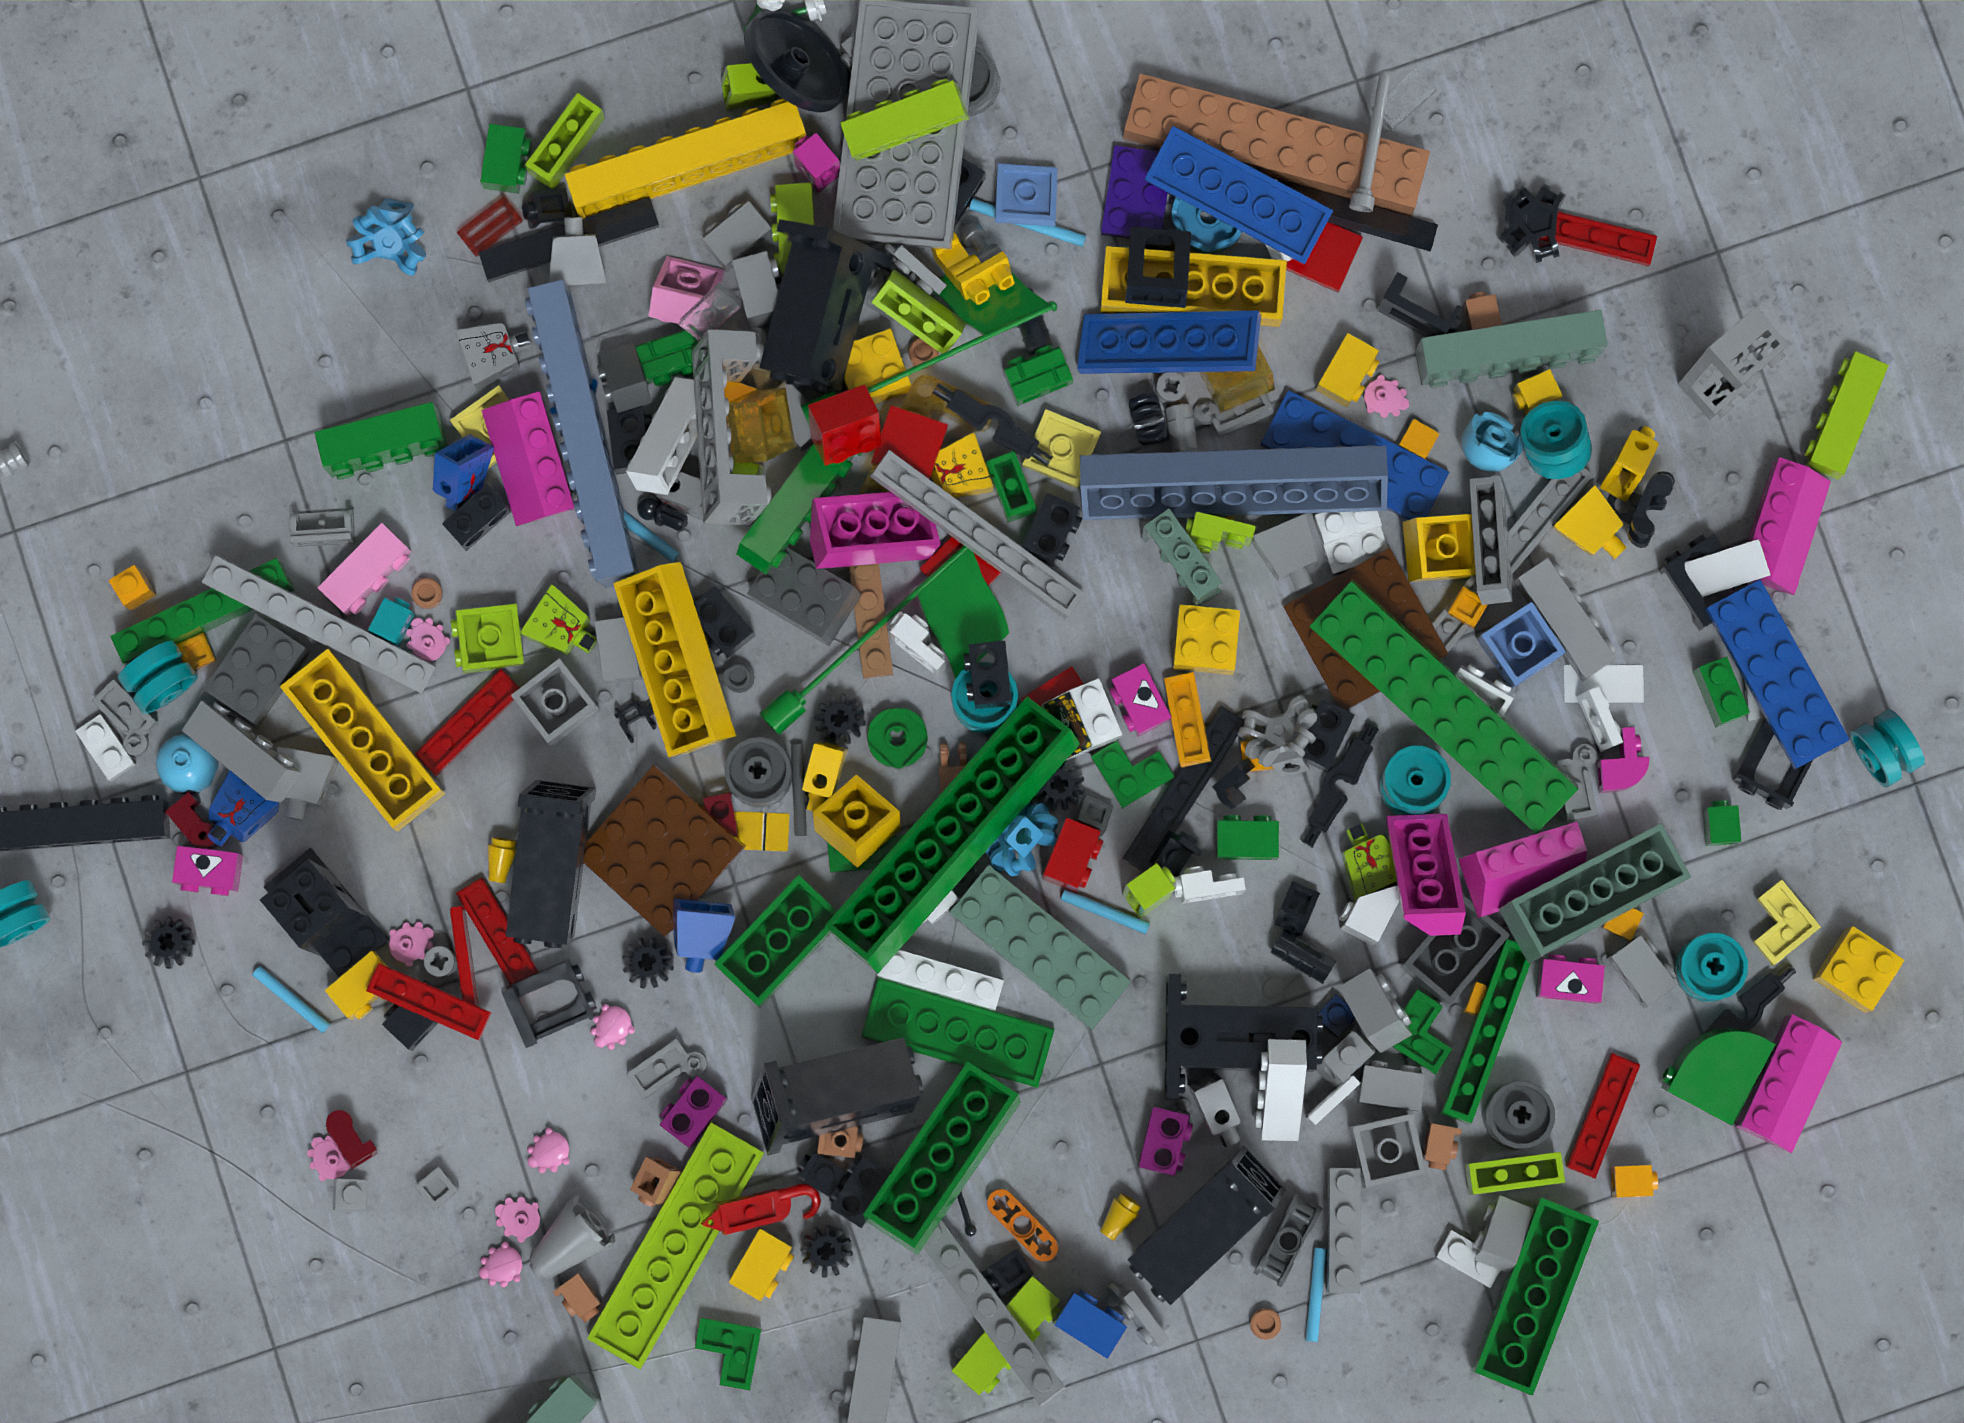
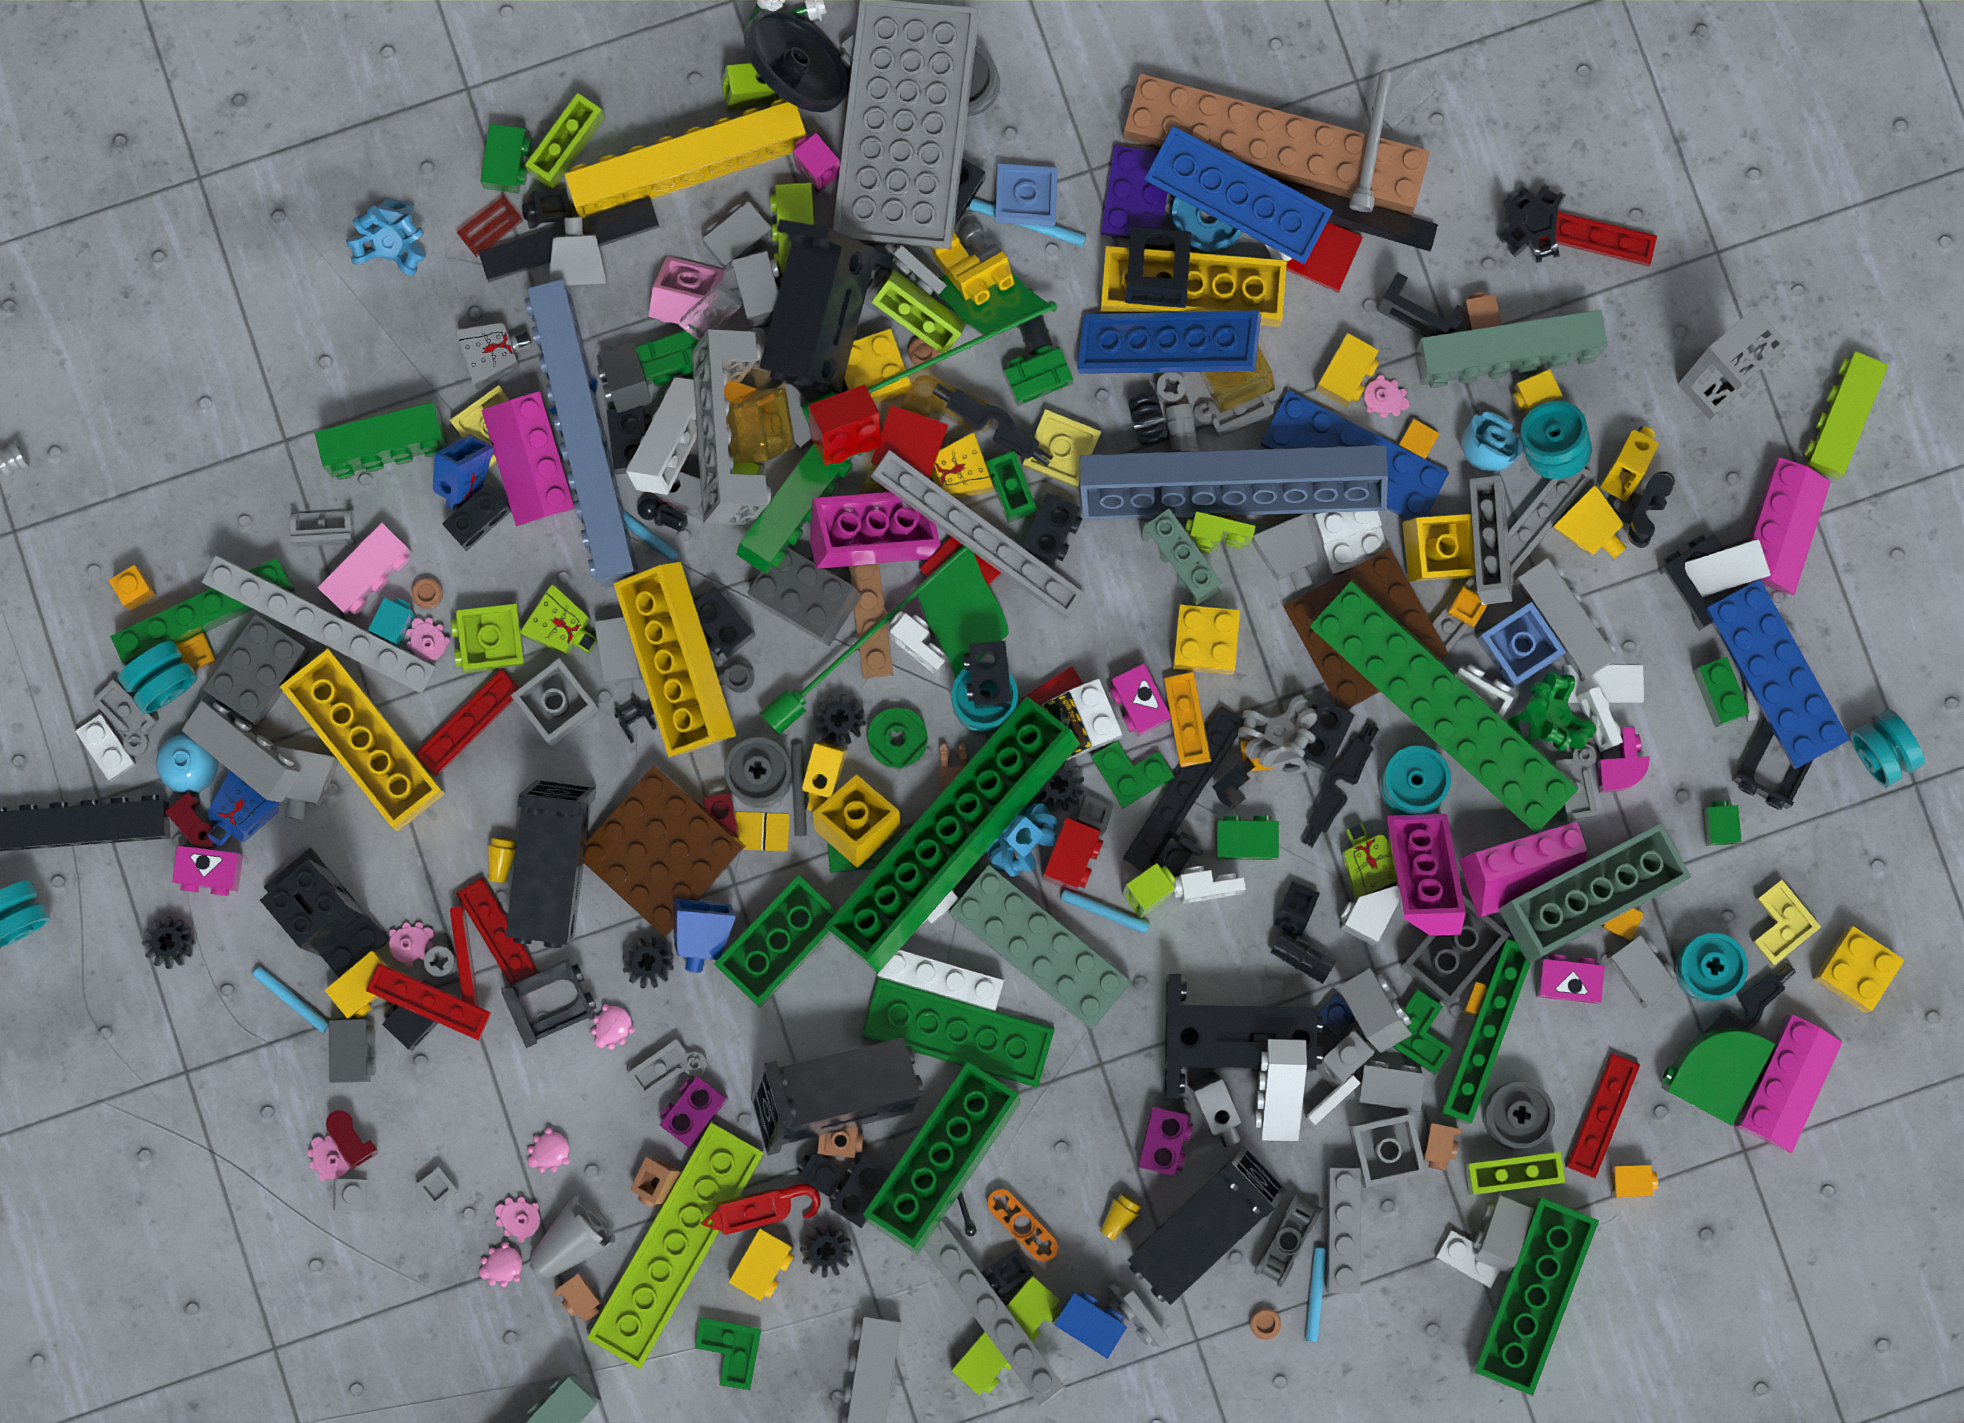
lime brick [840,79,970,161] -> none
none -> dark grey brick [329,1019,376,1083]
none -> green piece [1508,672,1597,751]

